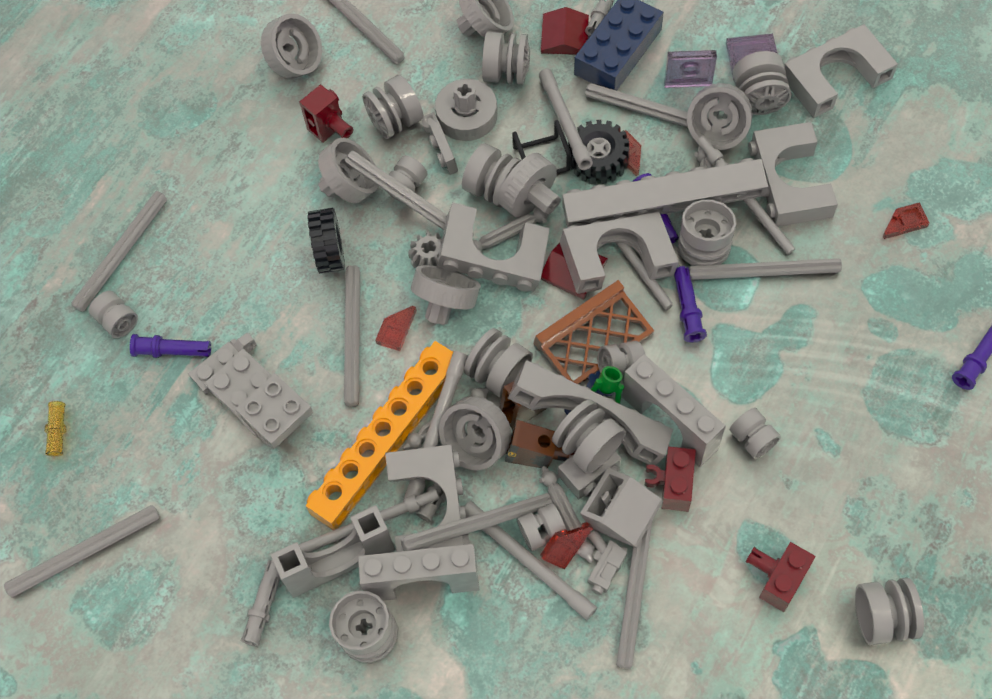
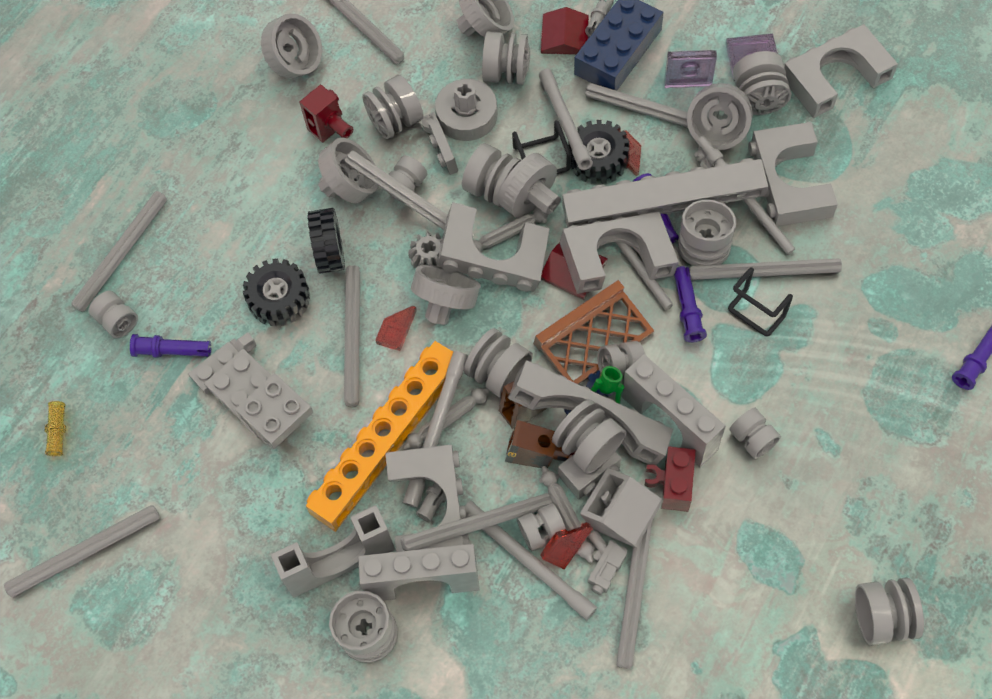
light grey pin [241,560,280,646] -> none
light grey bar [299,489,440,553] -> none
light grey piece [439,397,511,470] -> none
dark red brick [746,542,816,612] -> none
clear red tile [883,202,930,239] -> none
none -> black wheel [243,258,310,326]
none -> black piece [728,267,793,336]

